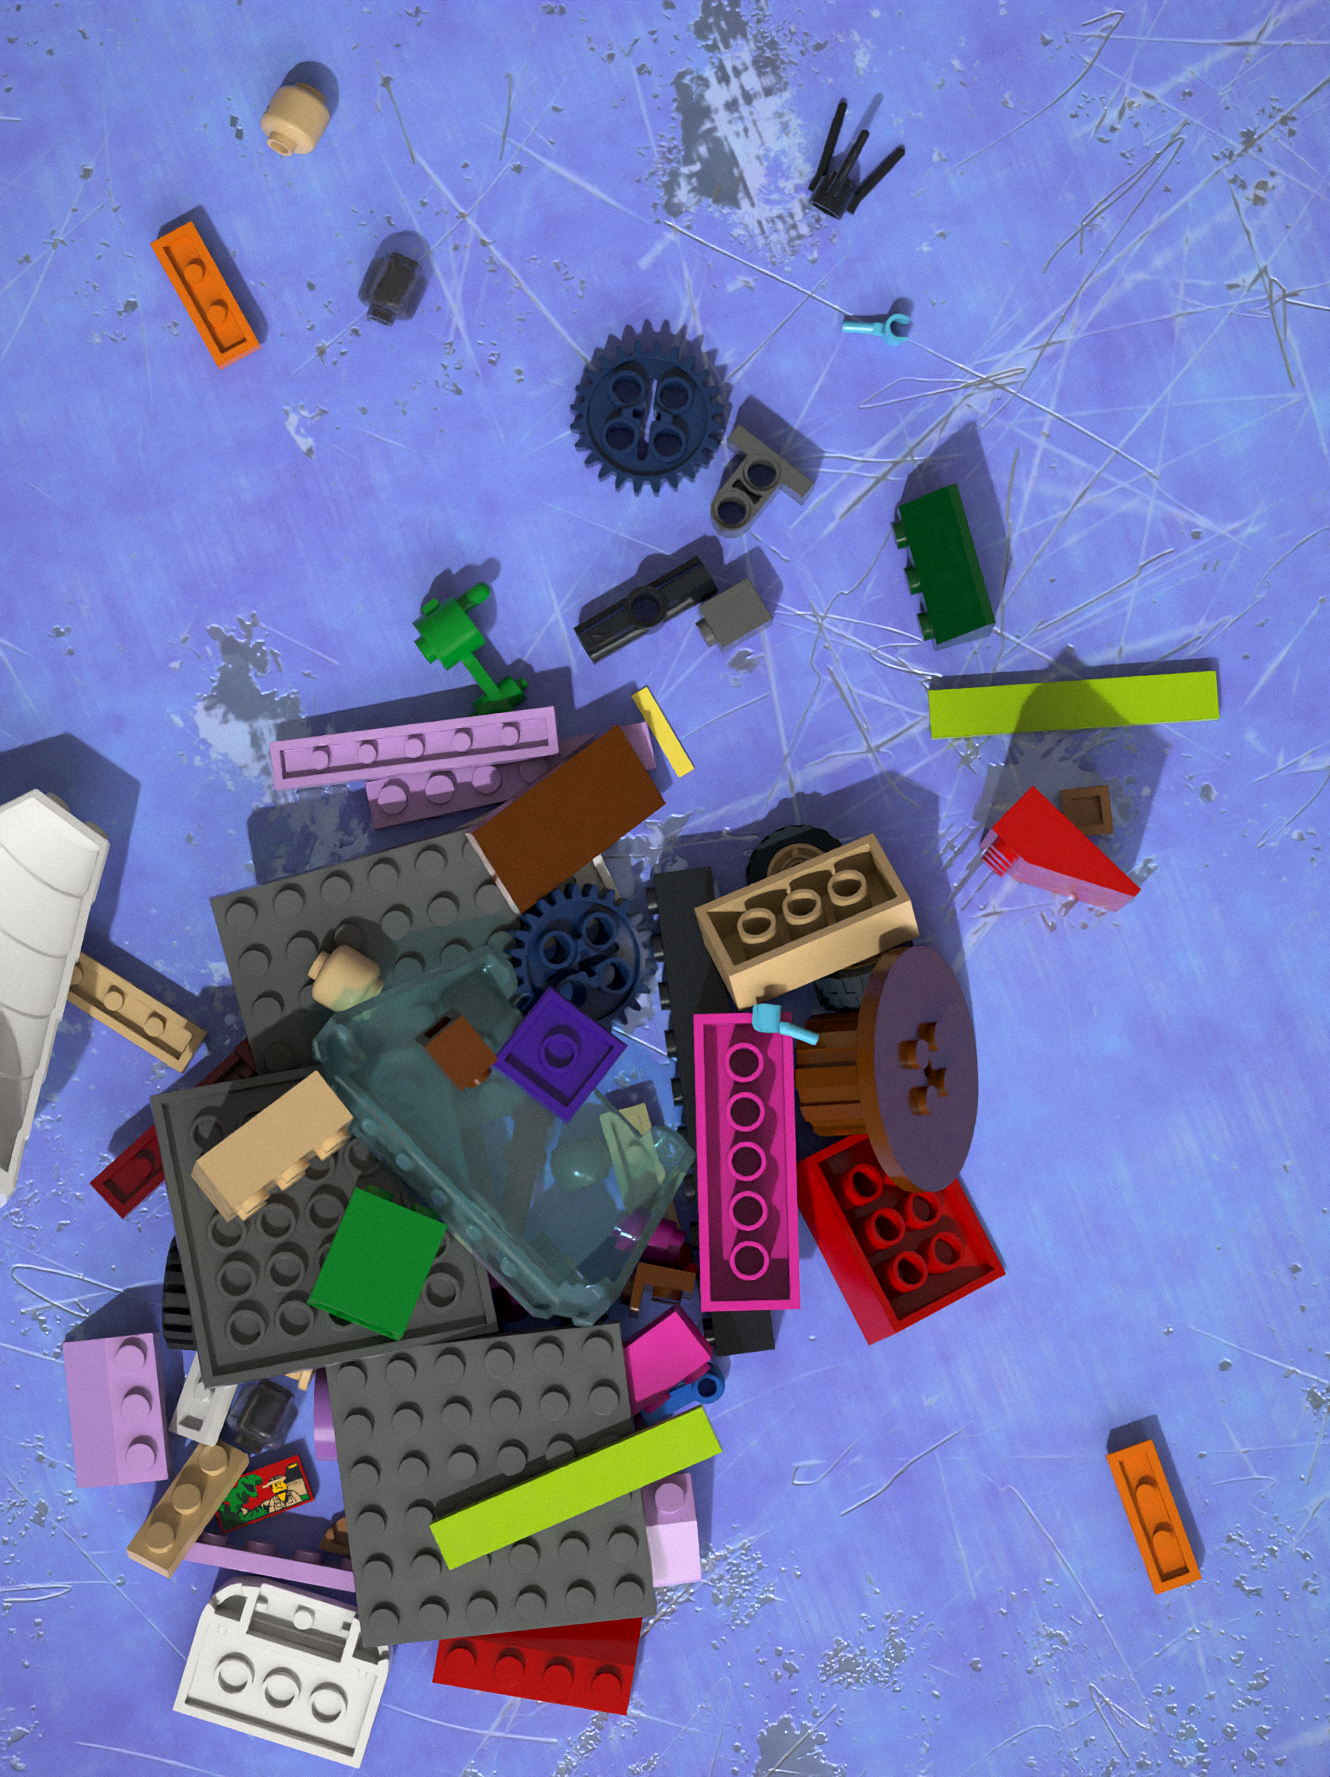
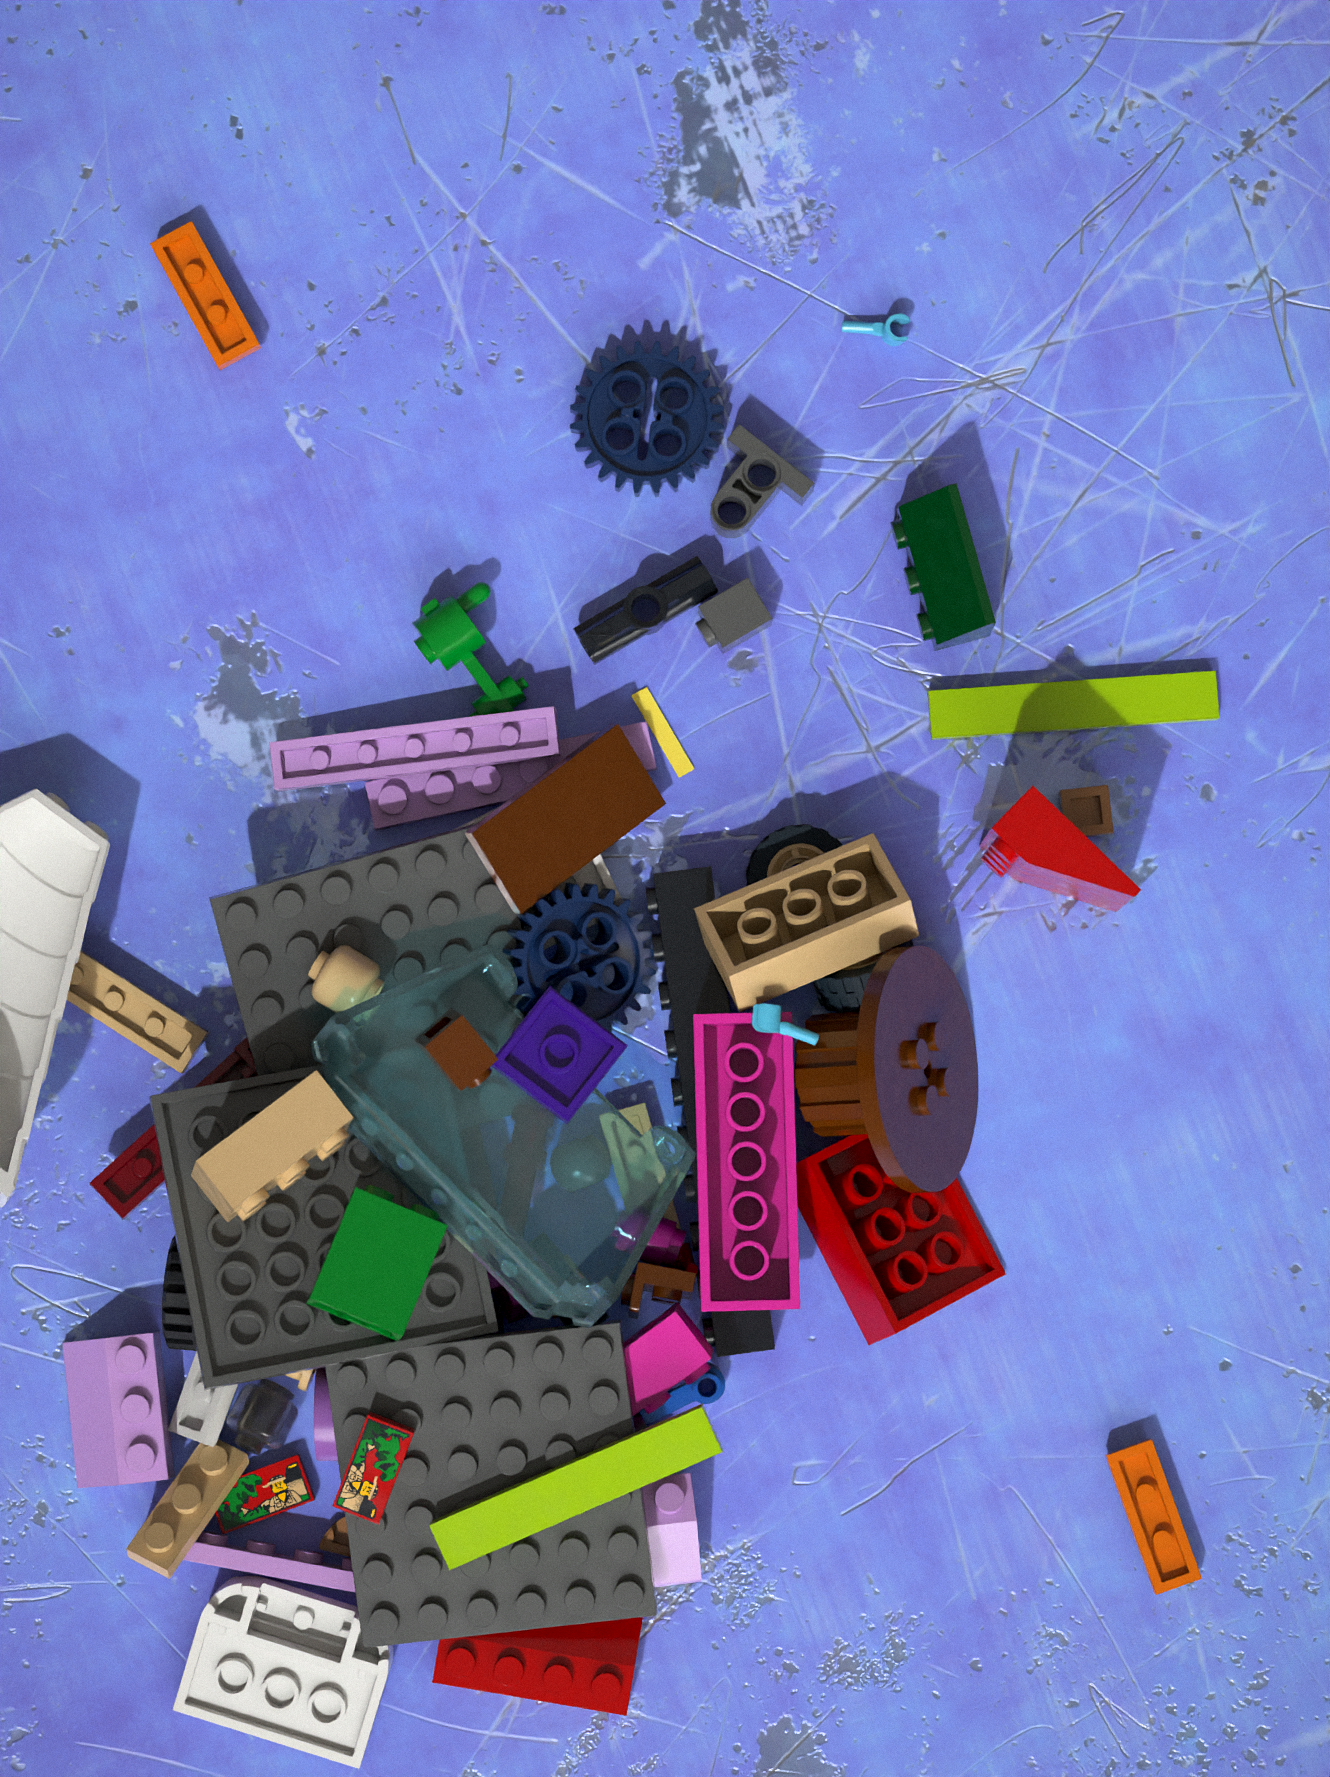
tan head [260,82,331,156] -> none
clear smoke head [357,251,427,327] -> none
black plant [808,102,905,220] -> none
none -> tile [332,1411,415,1525]

